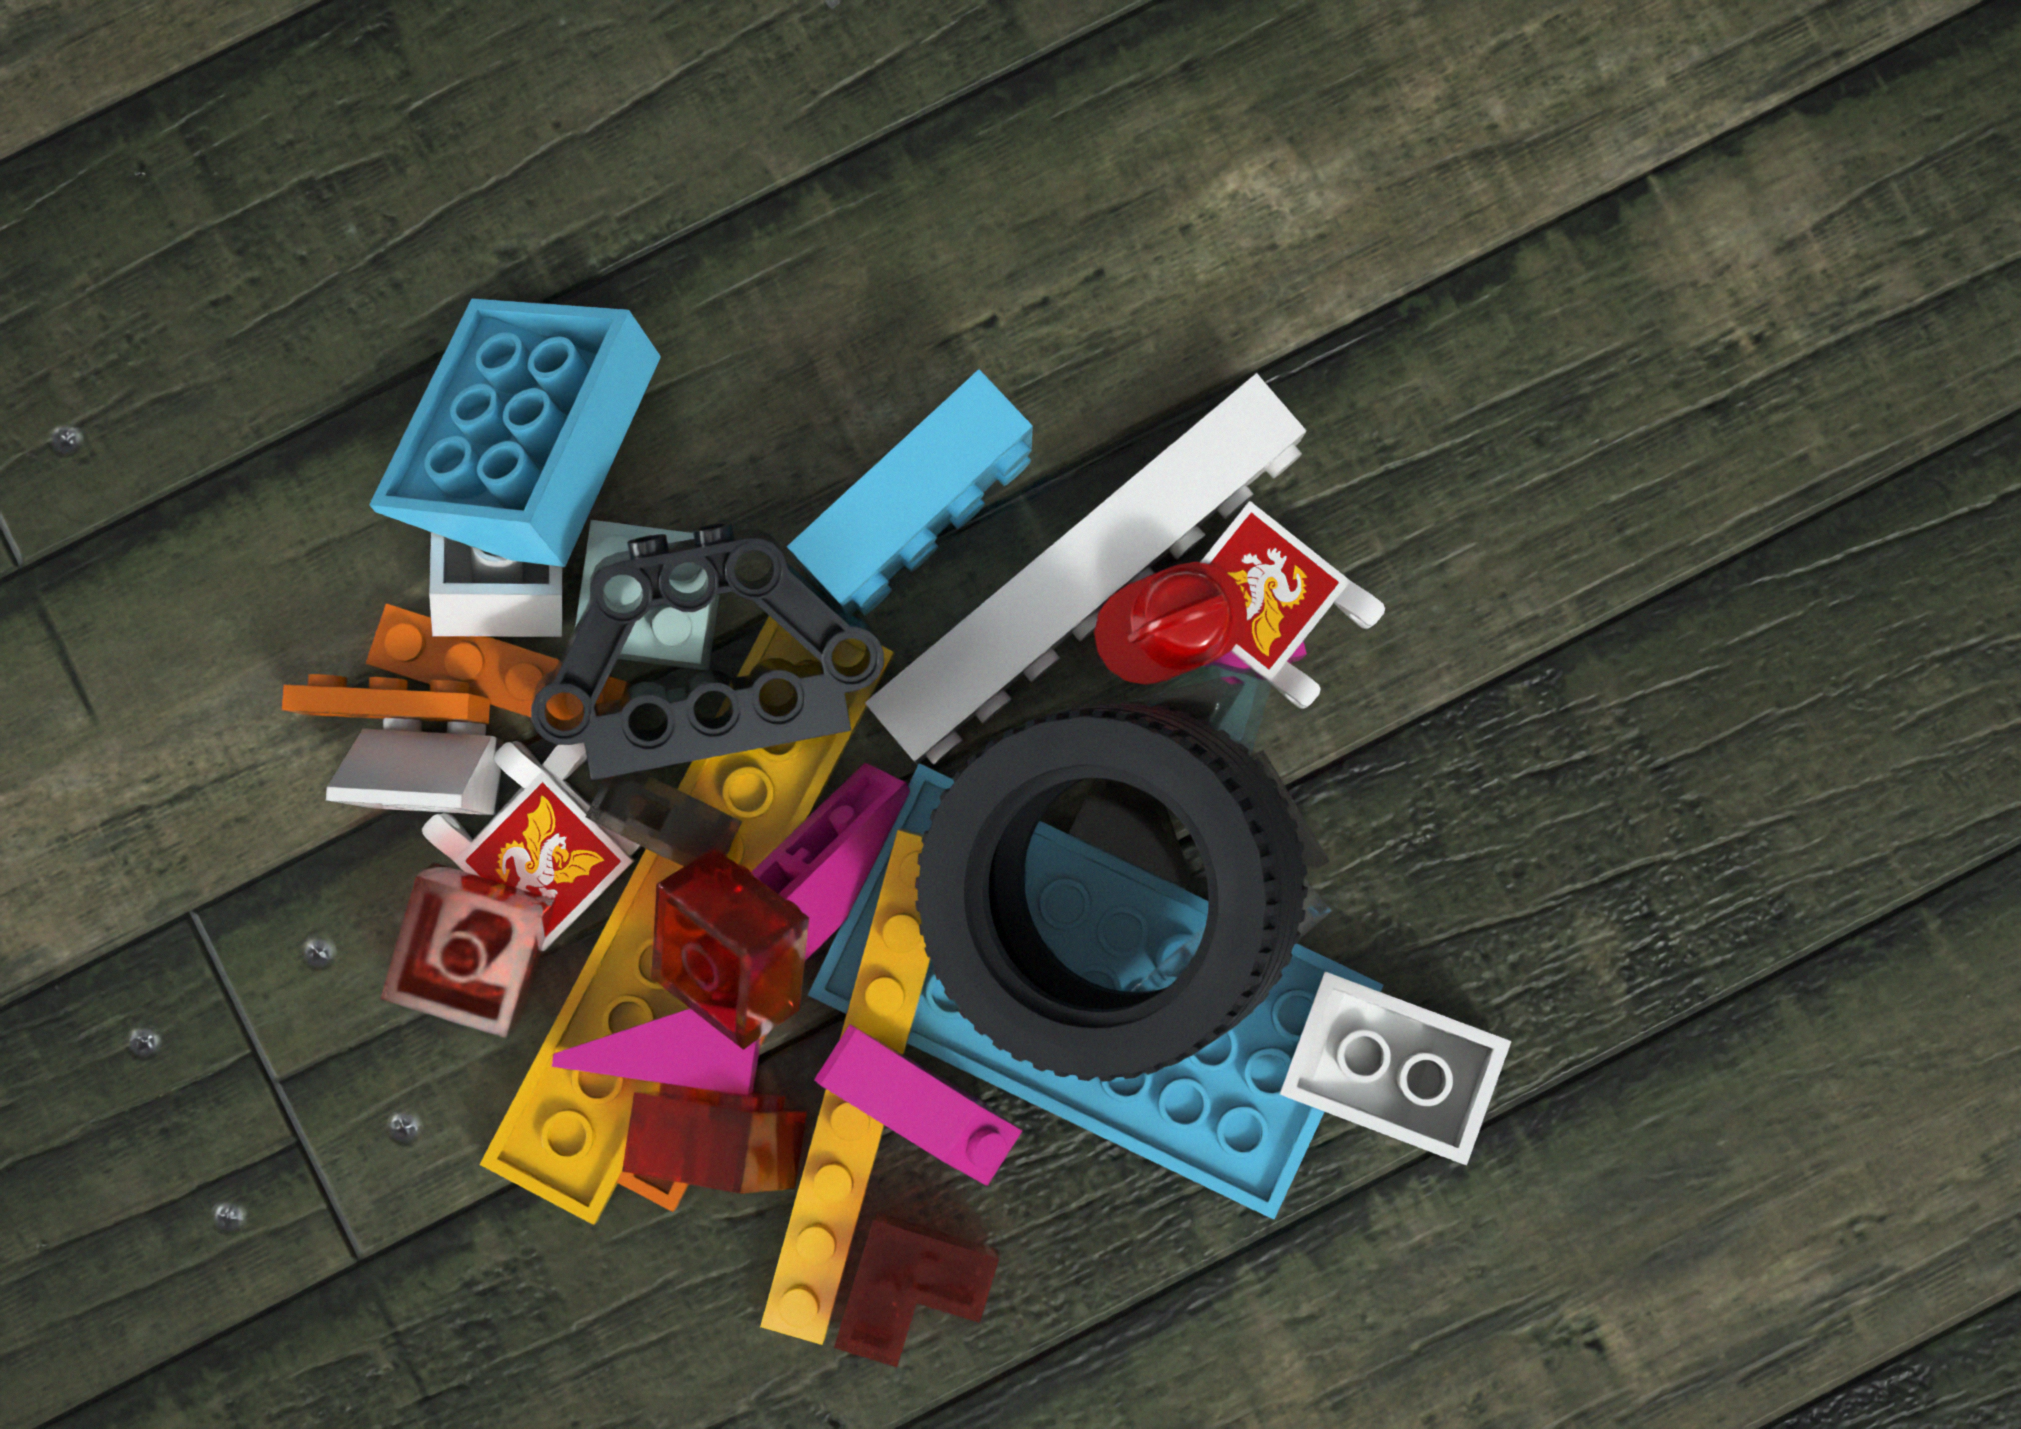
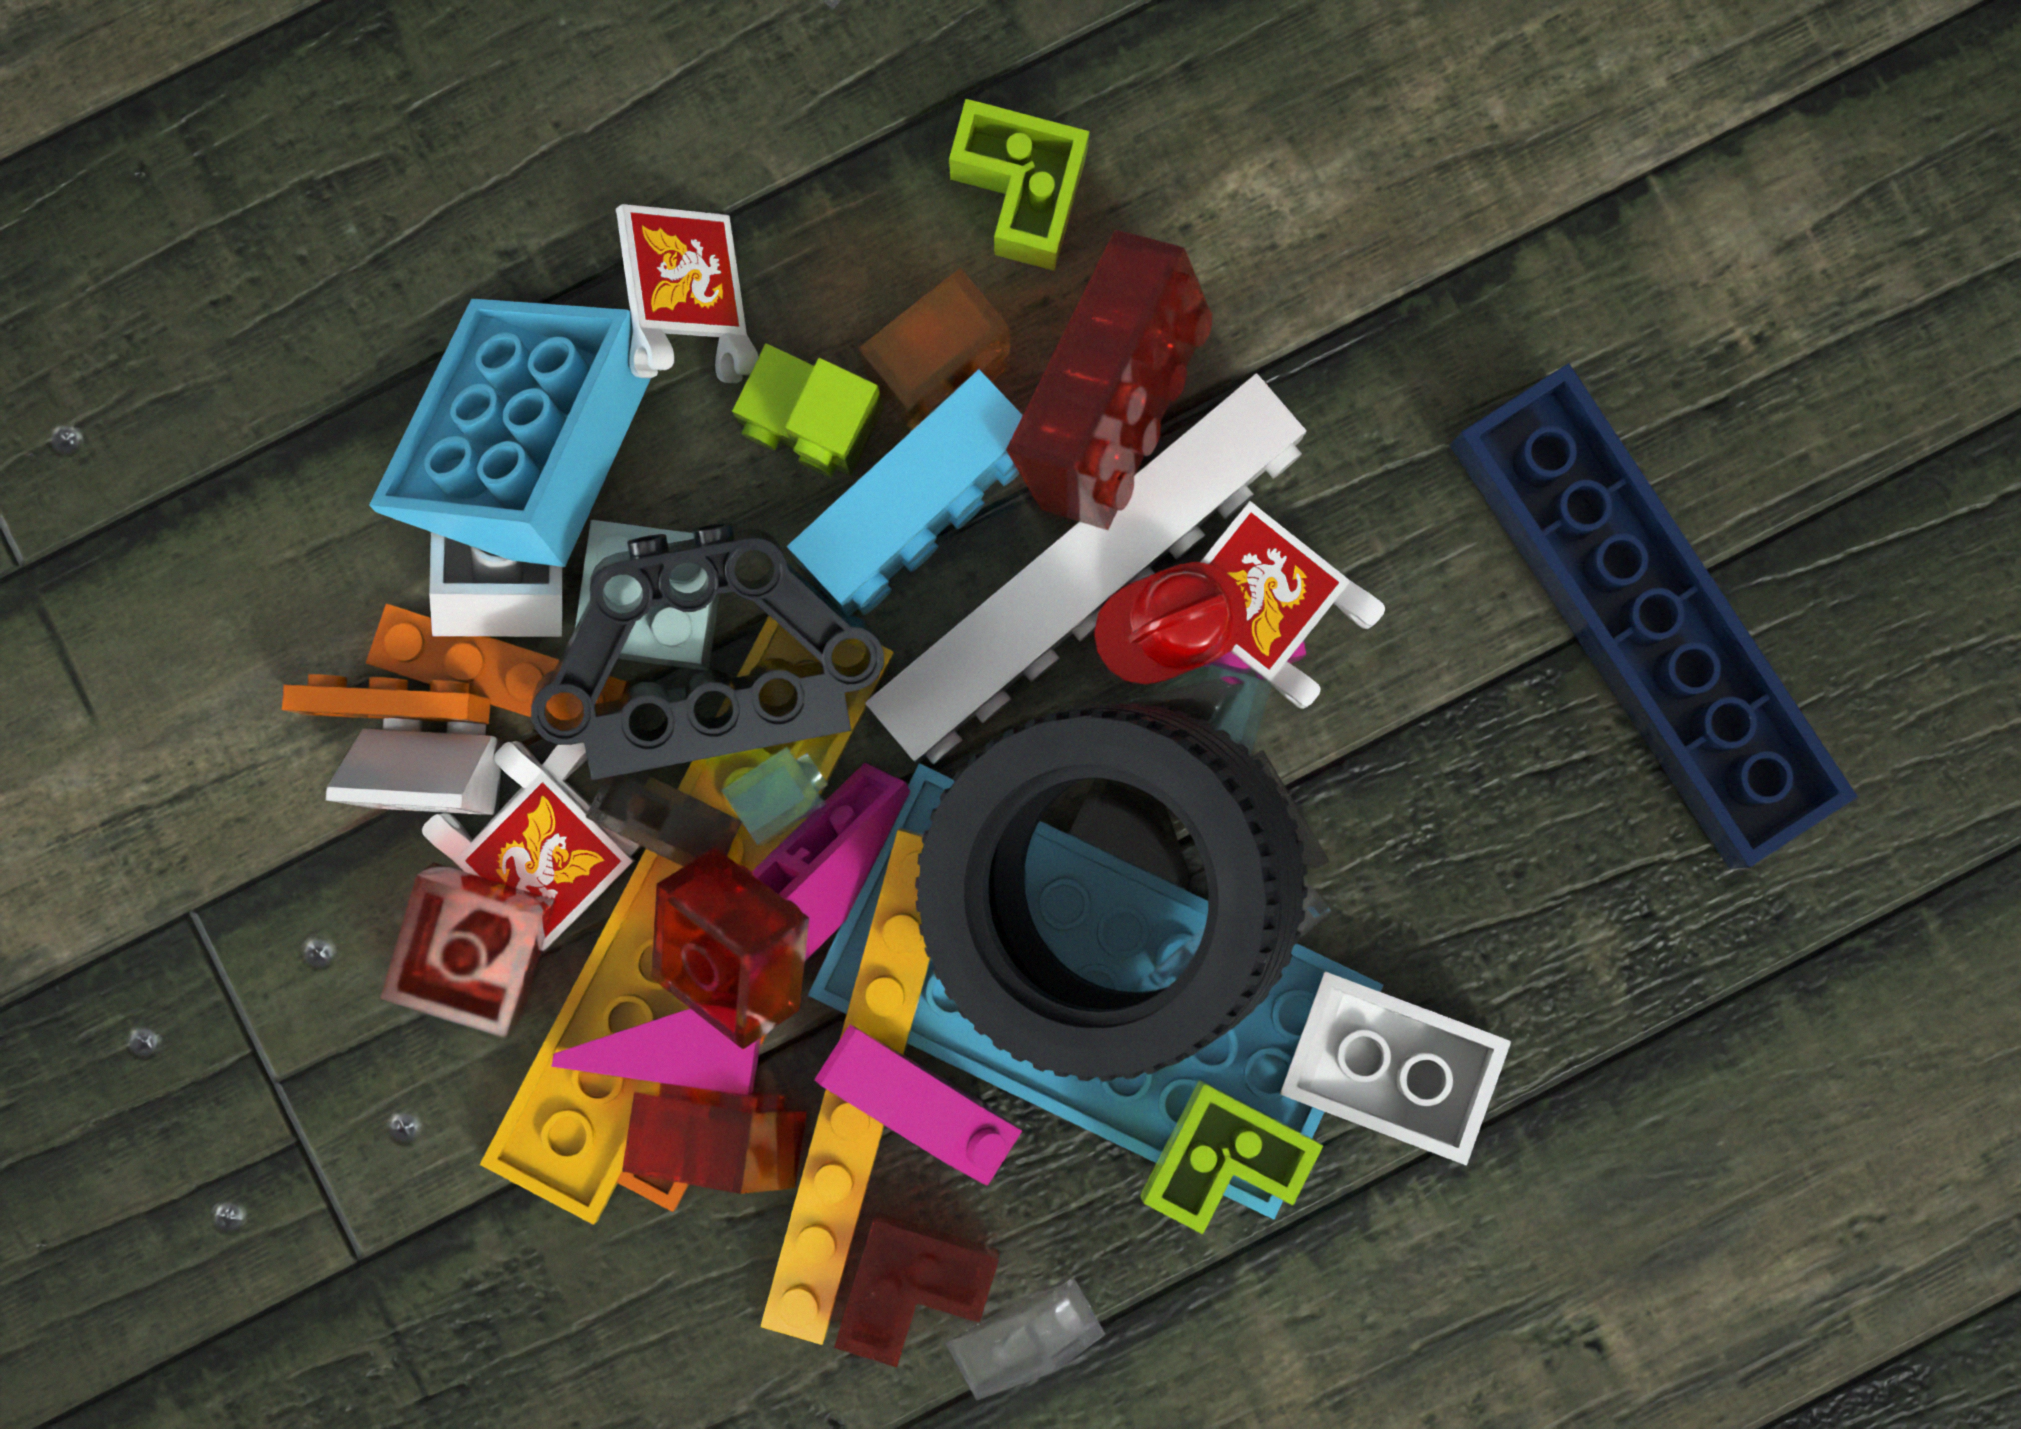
none -> flag [616,204,759,383]
none -> clear light blue brick [721,747,829,847]
none -> lime brick [732,343,884,478]
none -> clear orange brick [859,267,1010,431]
none -> clear slope [946,1277,1105,1400]
none -> lime brick [949,99,1089,271]
none -> clear red brick [1006,229,1212,530]
none -> lime brick [1140,1079,1323,1234]
none -> dark blue brick [1449,363,1858,869]

